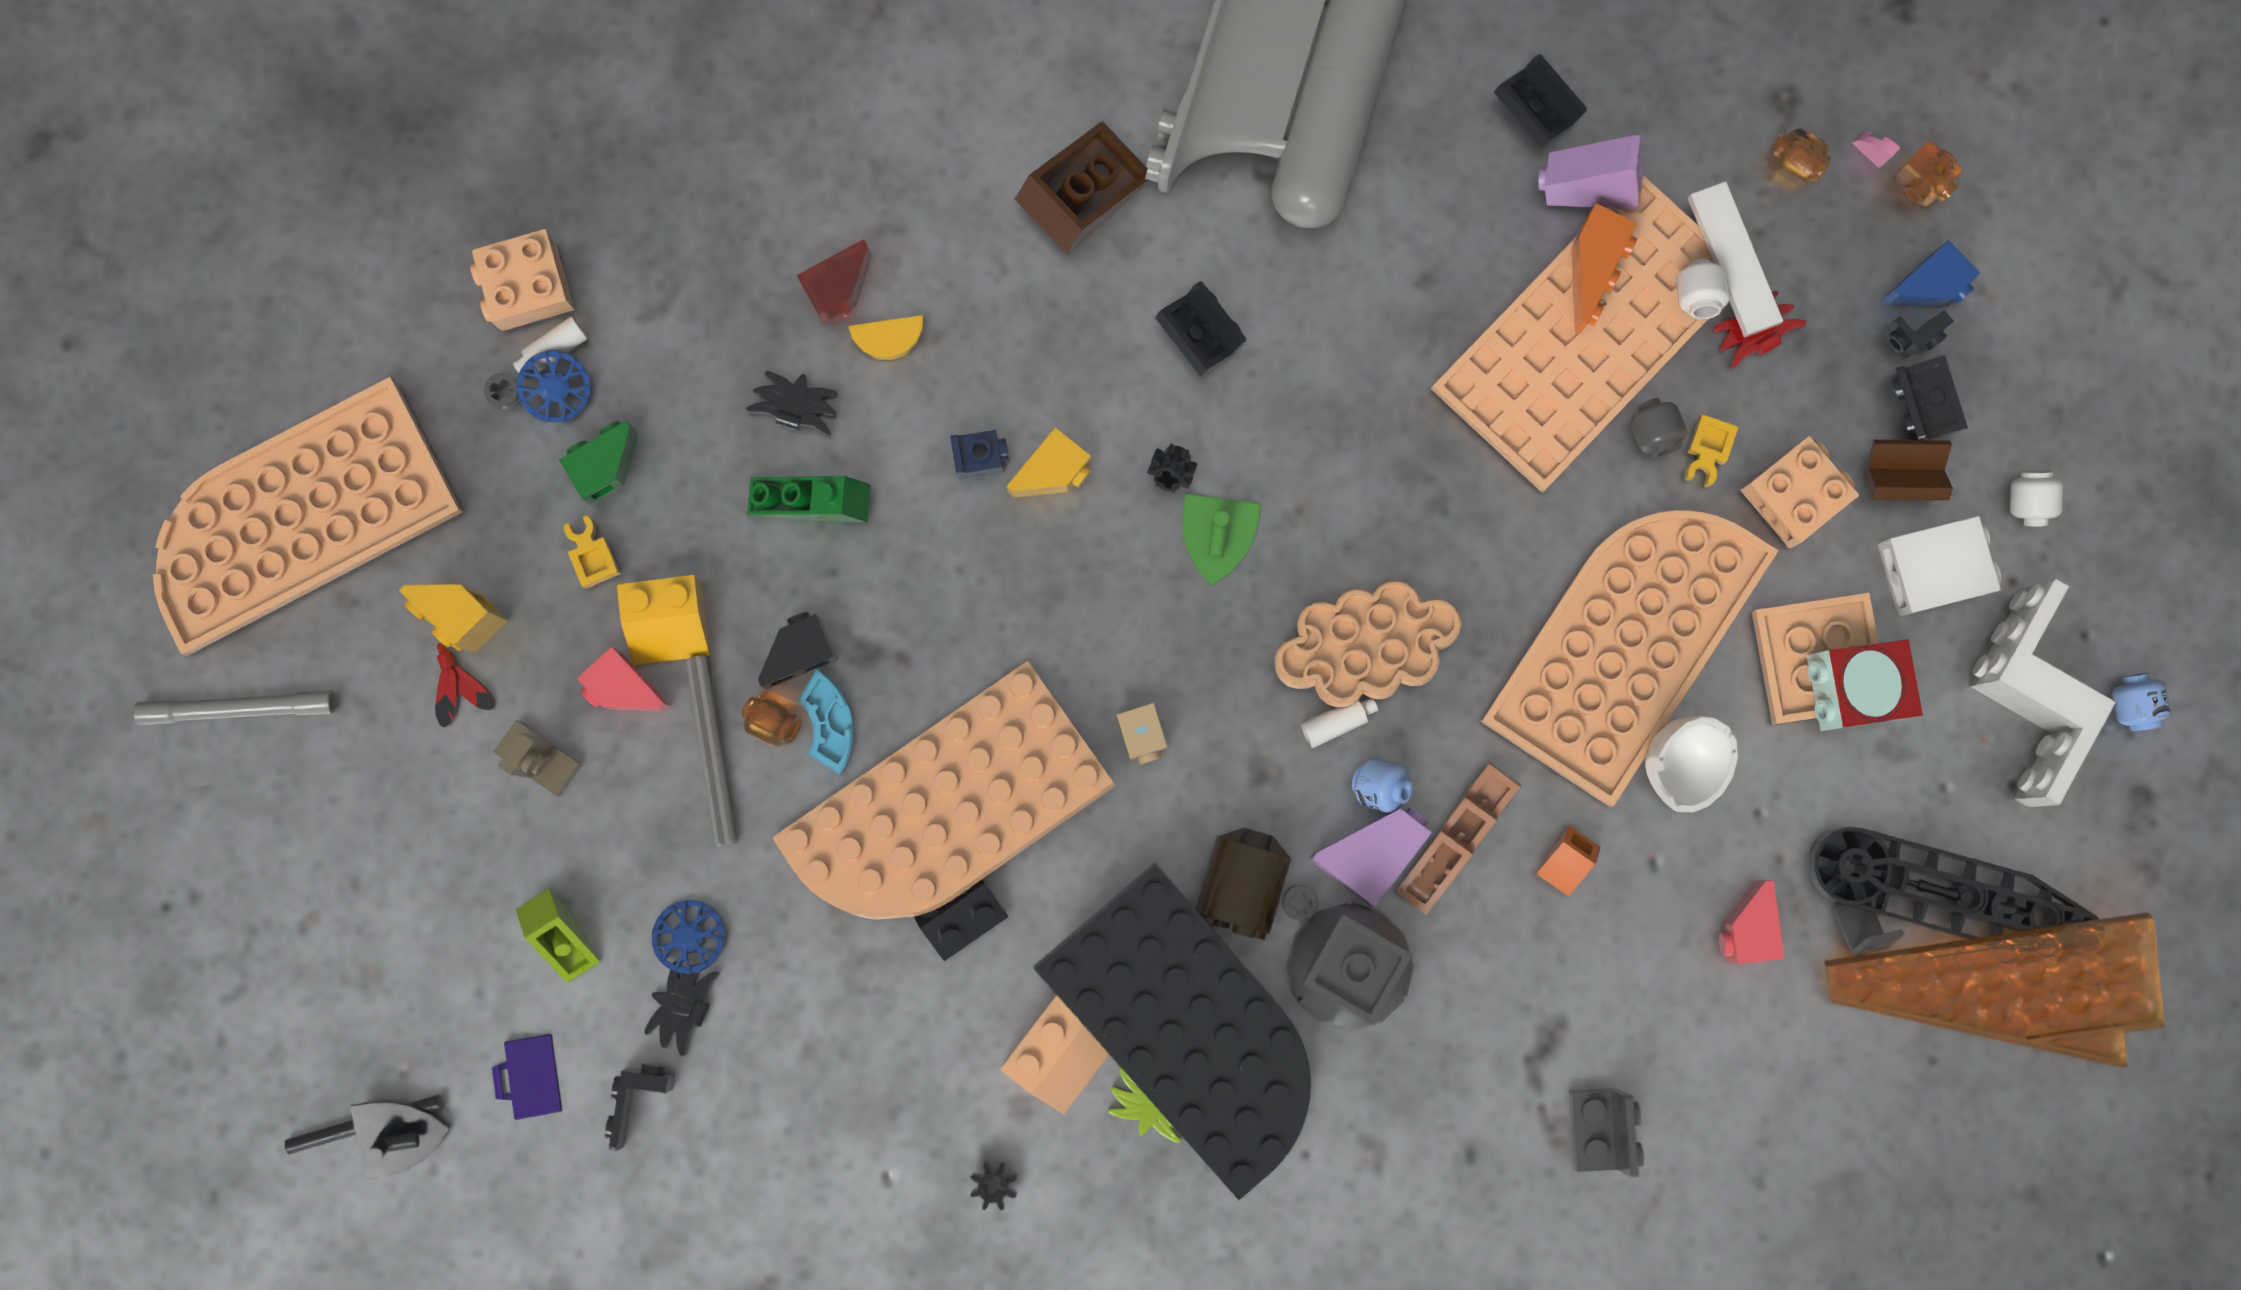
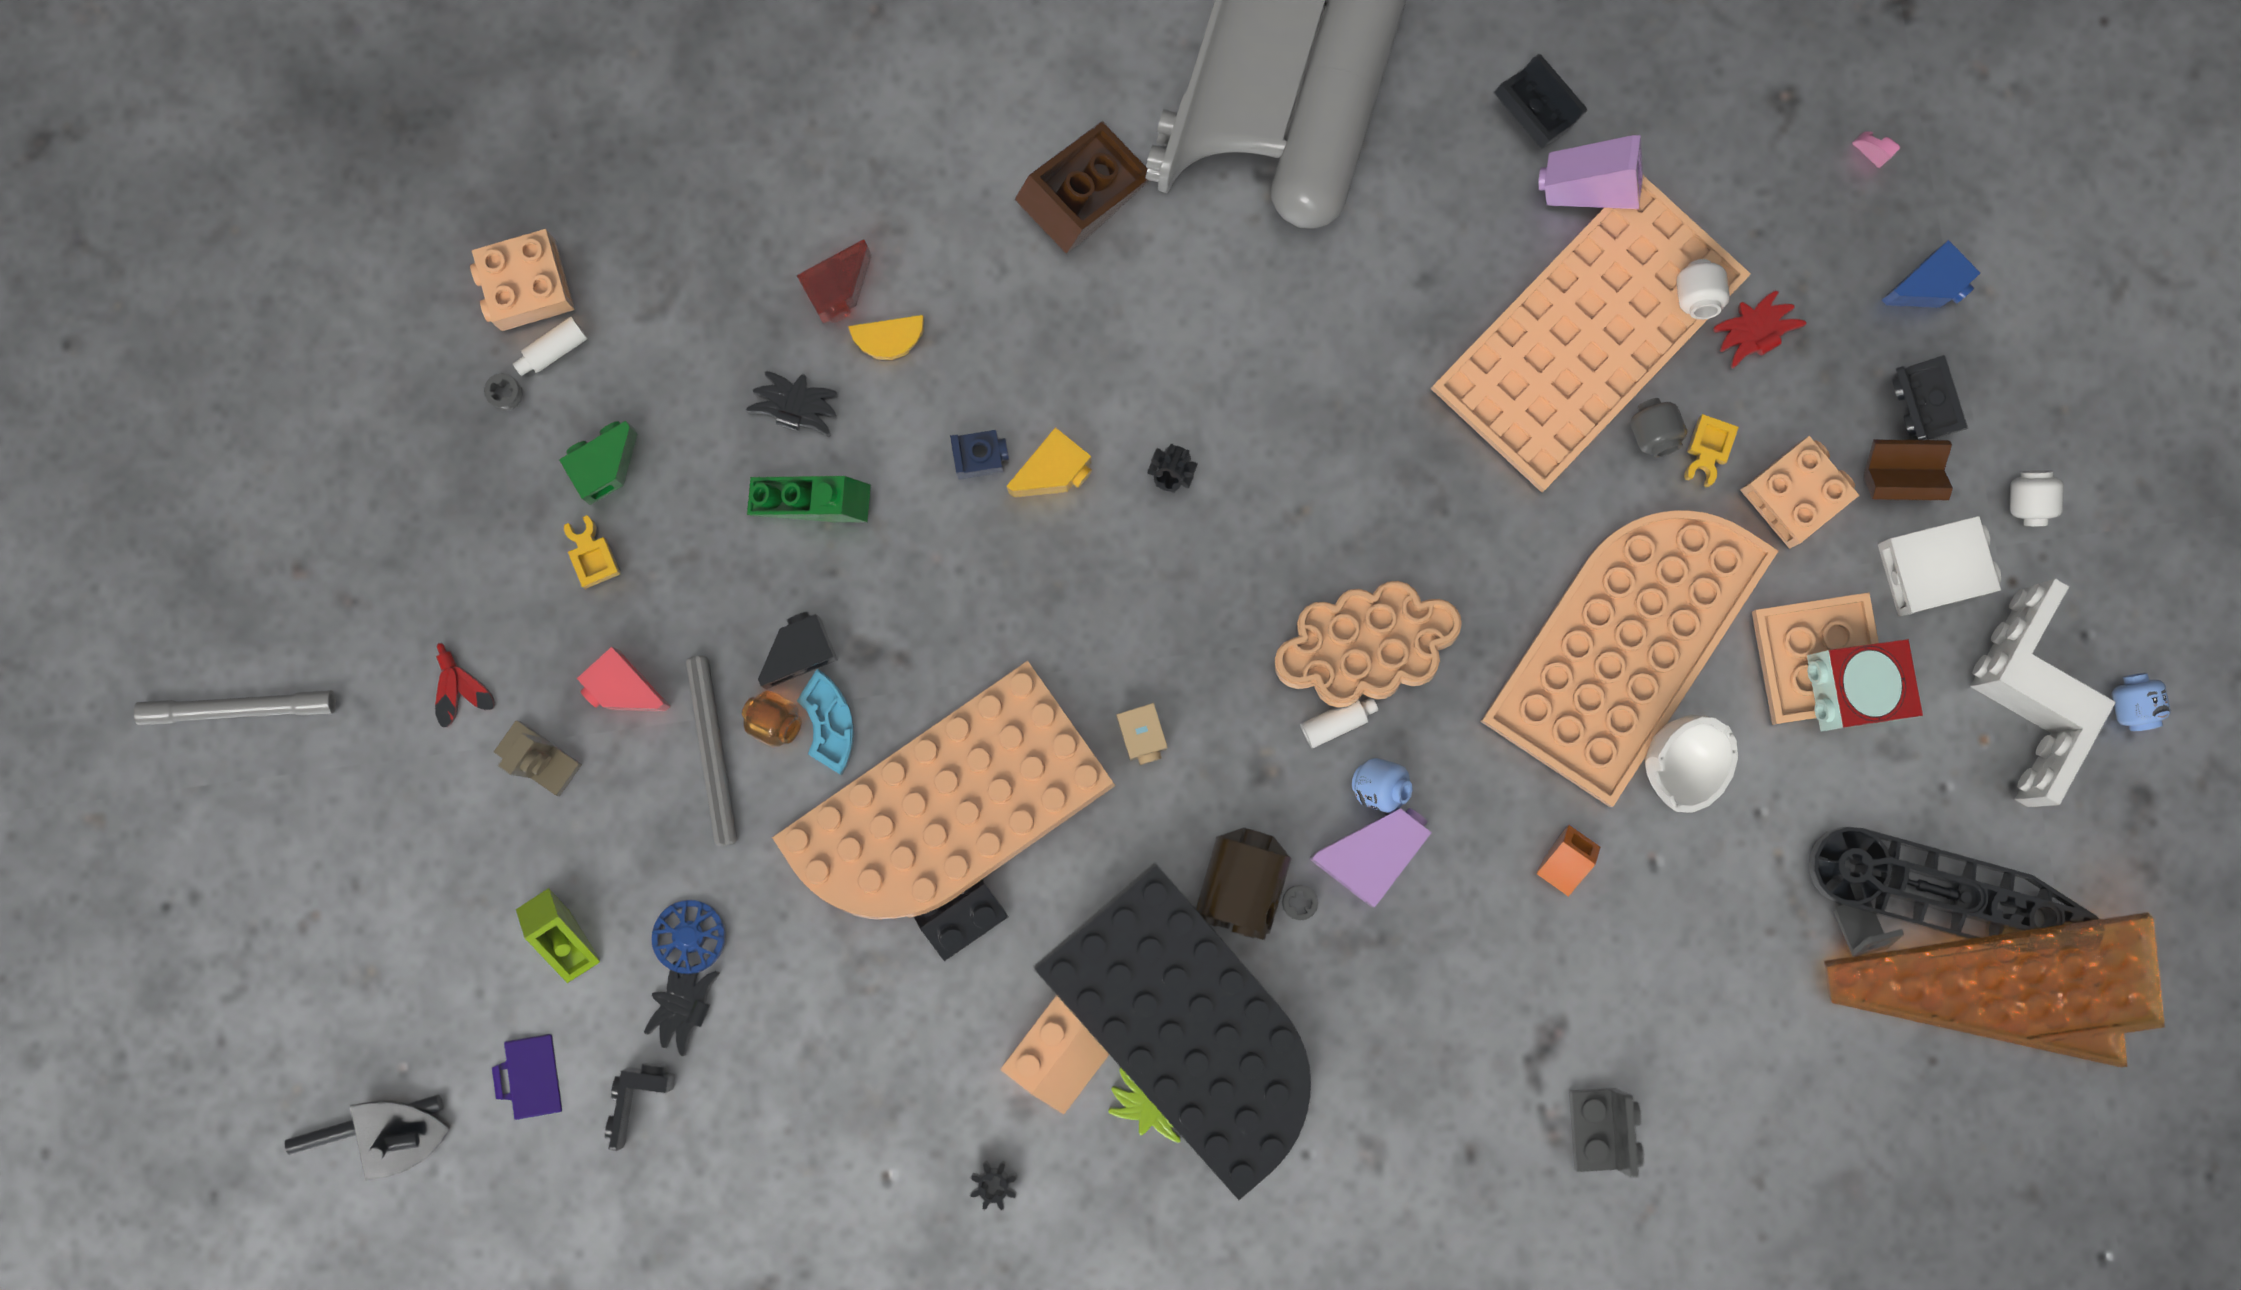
light nougat plate [153,377,463,656] -> none
yellow slope [399,584,508,653] -> none
blue wheel [517,350,591,422] -> none
yellow slope [617,575,711,666] -> none
black bracket [1155,281,1246,377] -> none
bright green shield [1183,494,1261,586] -> none
dark grey plate [1286,903,1414,1031] -> none
nougat slope [1395,761,1521,915] -> none
orange slope [1571,203,1637,334] -> none
white tile [1688,182,1783,337] -> none
coral slope [1719,880,1785,964] -> none
clear orange head [1770,128,1831,185] -> none
black bracket [1883,310,1954,358] -> none
clear orange brick [1892,140,1964,208] -> none

